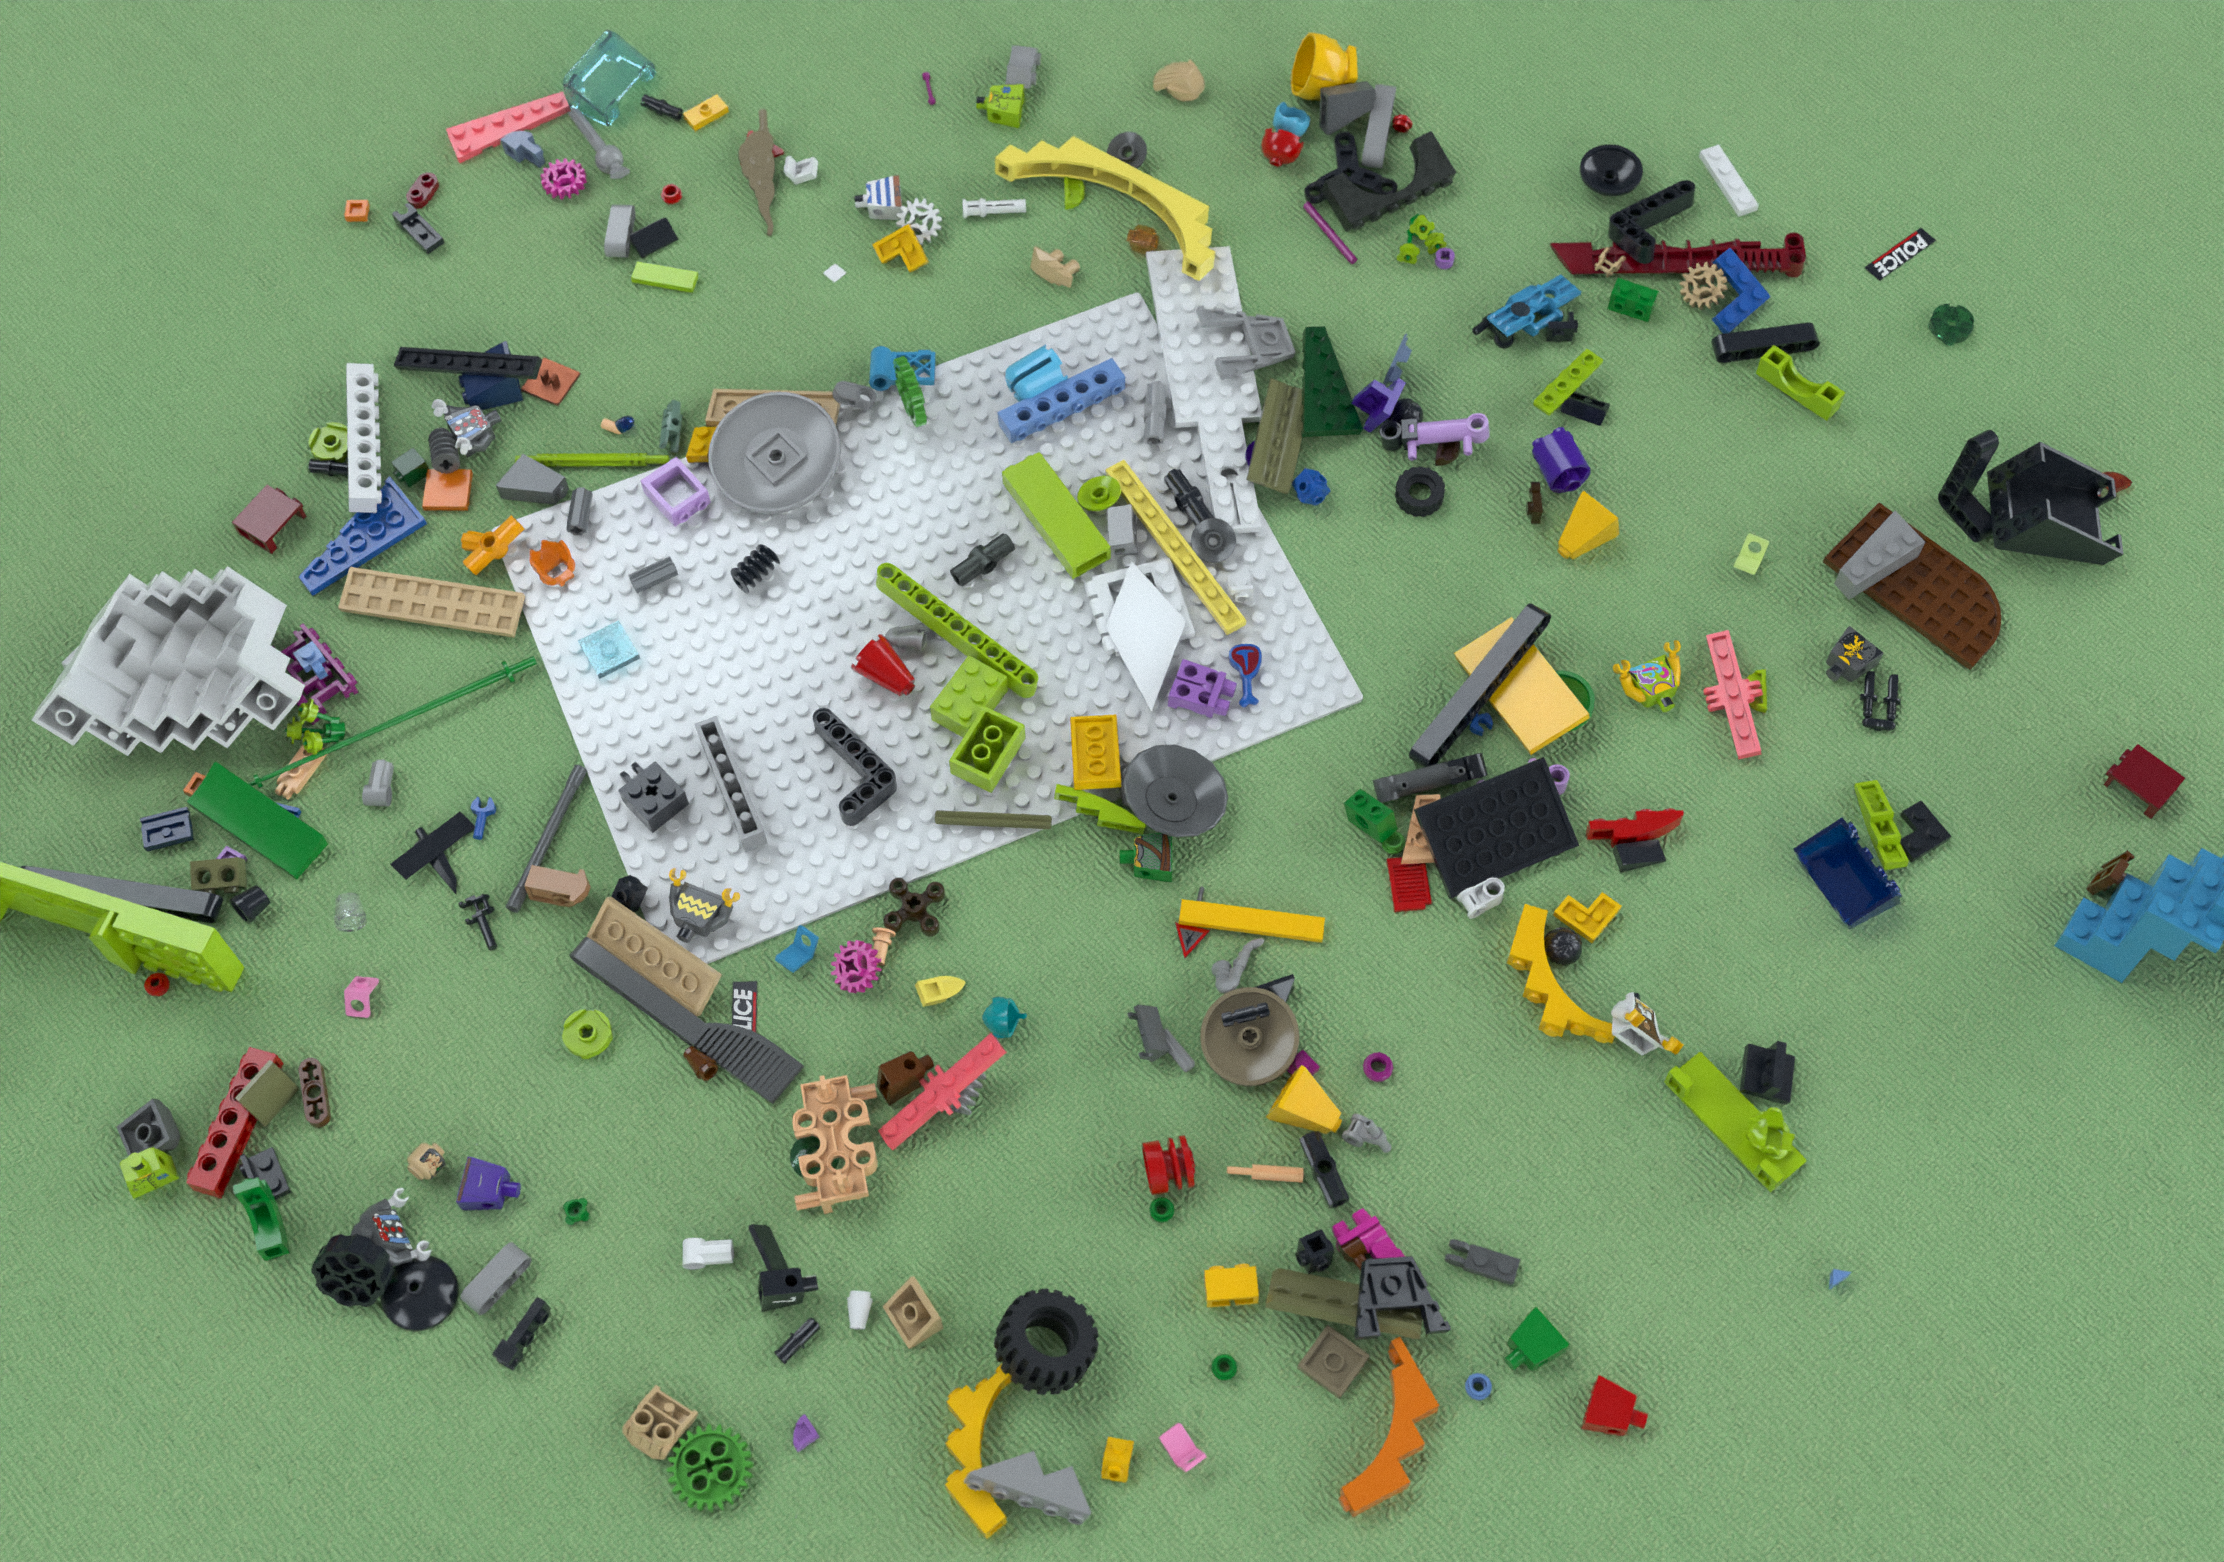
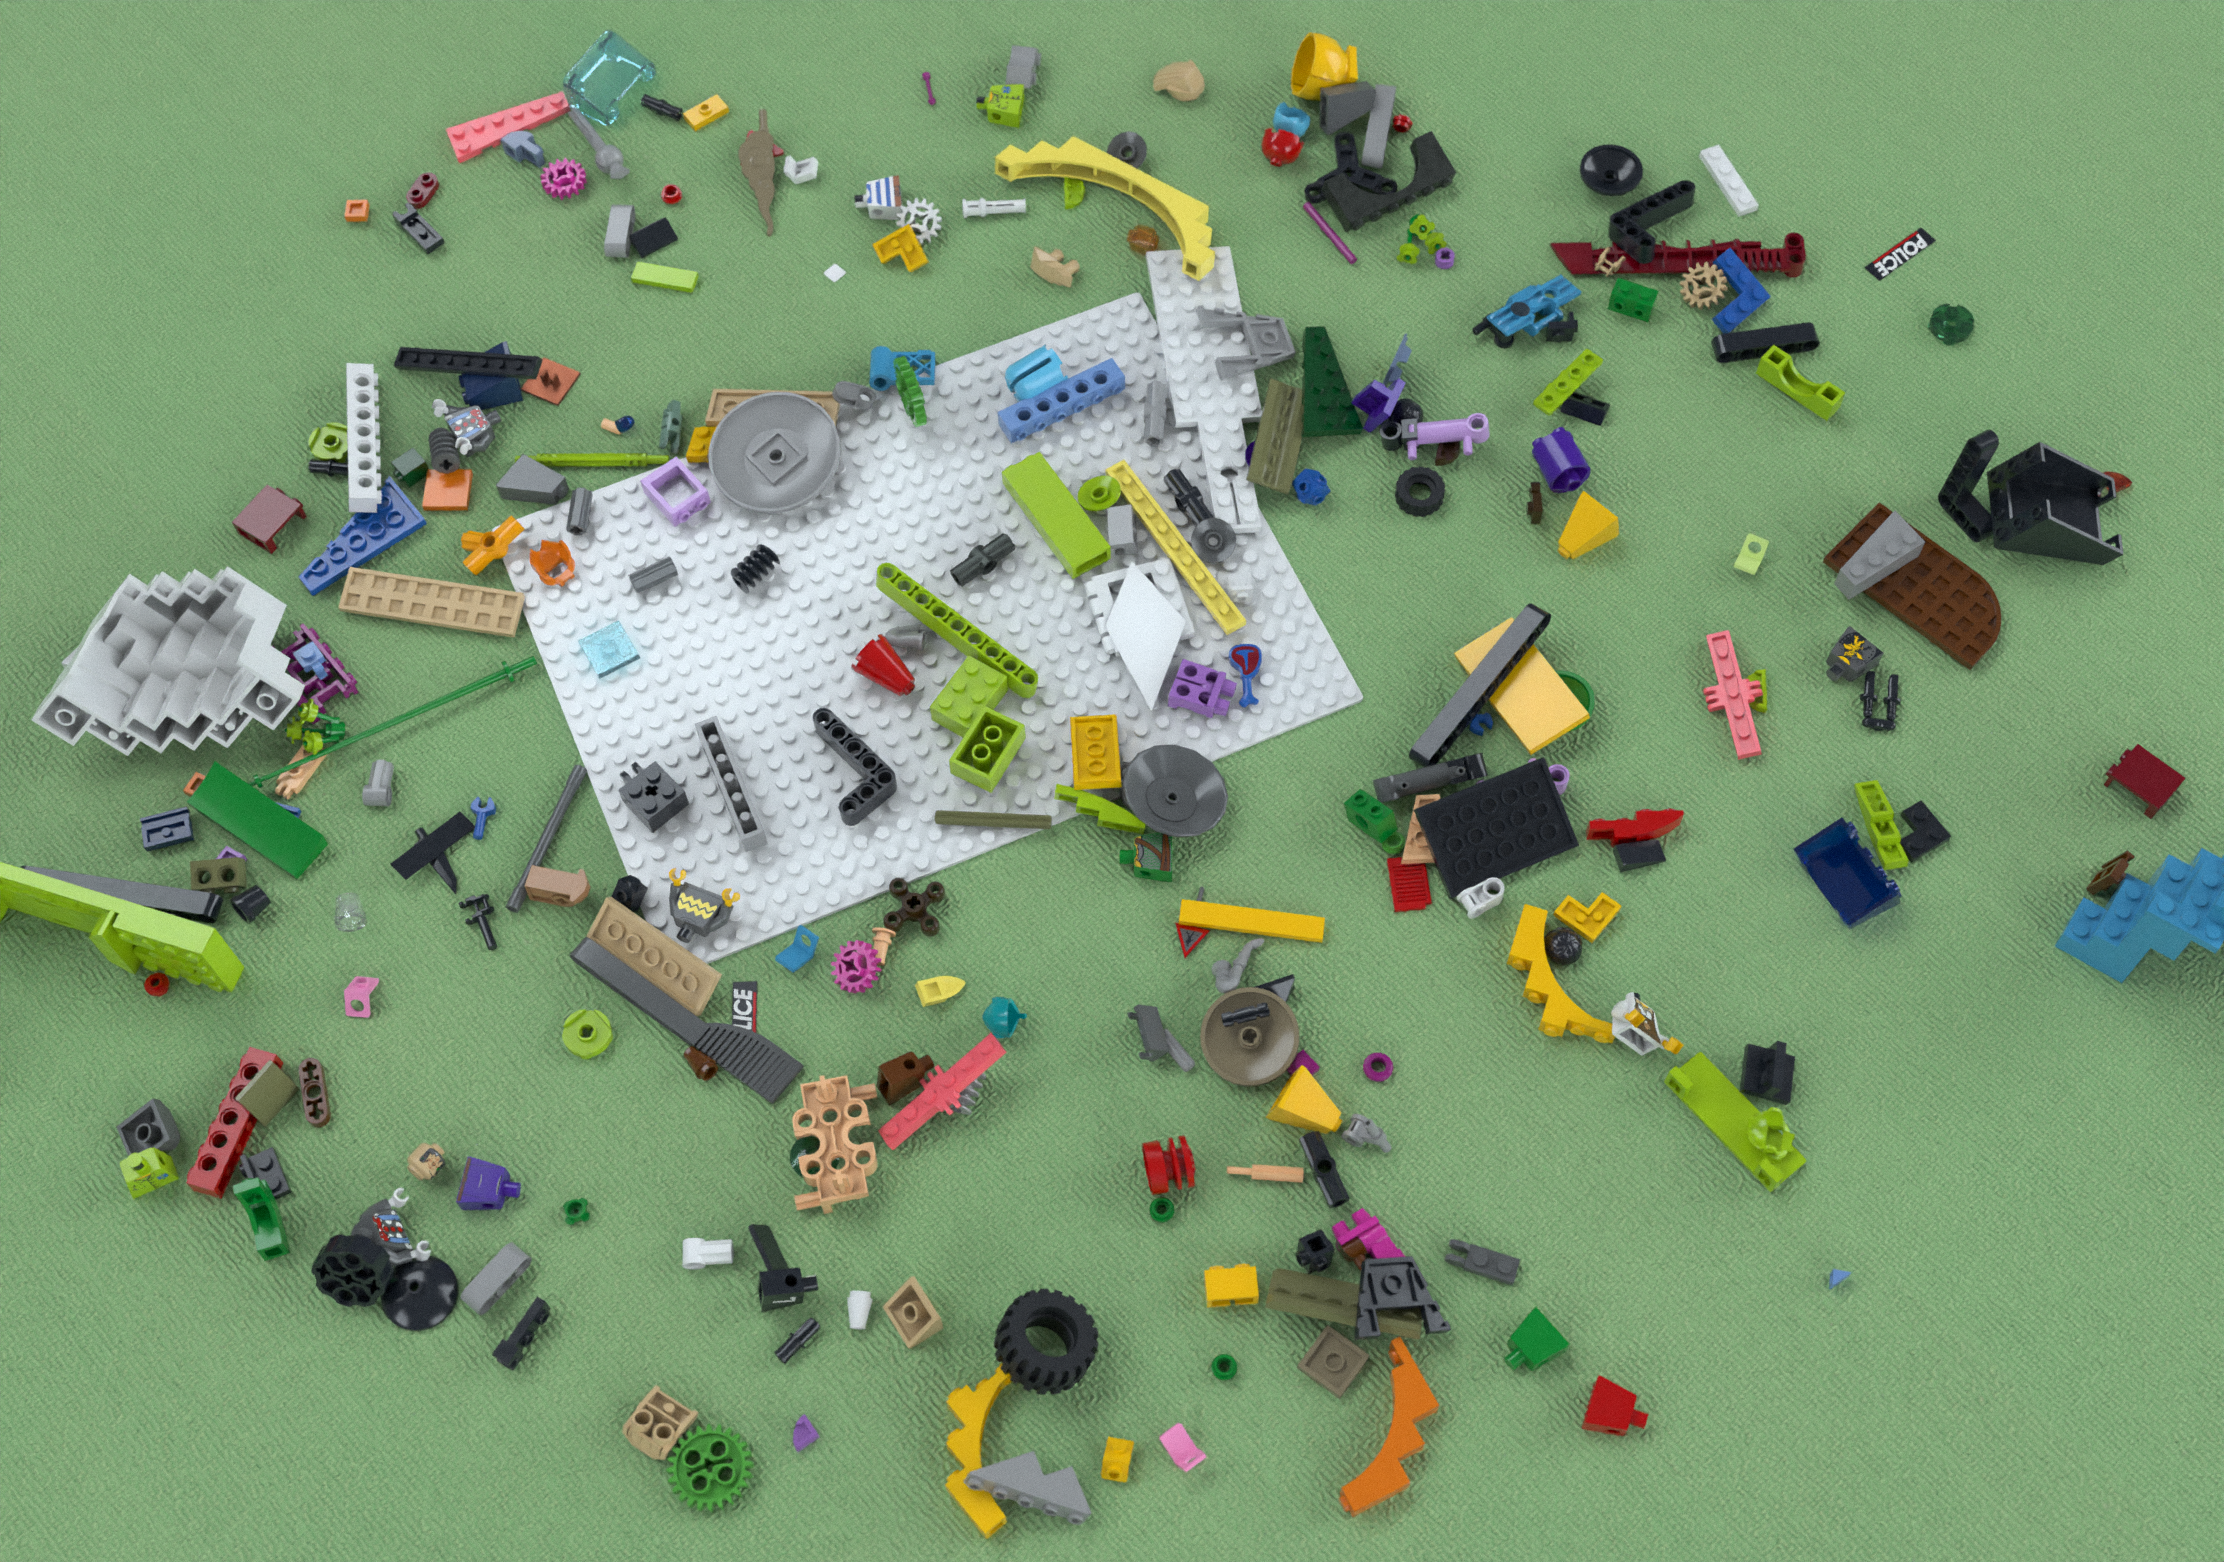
medium blue plate [1465,1373,1492,1400] -> none
torso [1613,640,1681,712] -> none

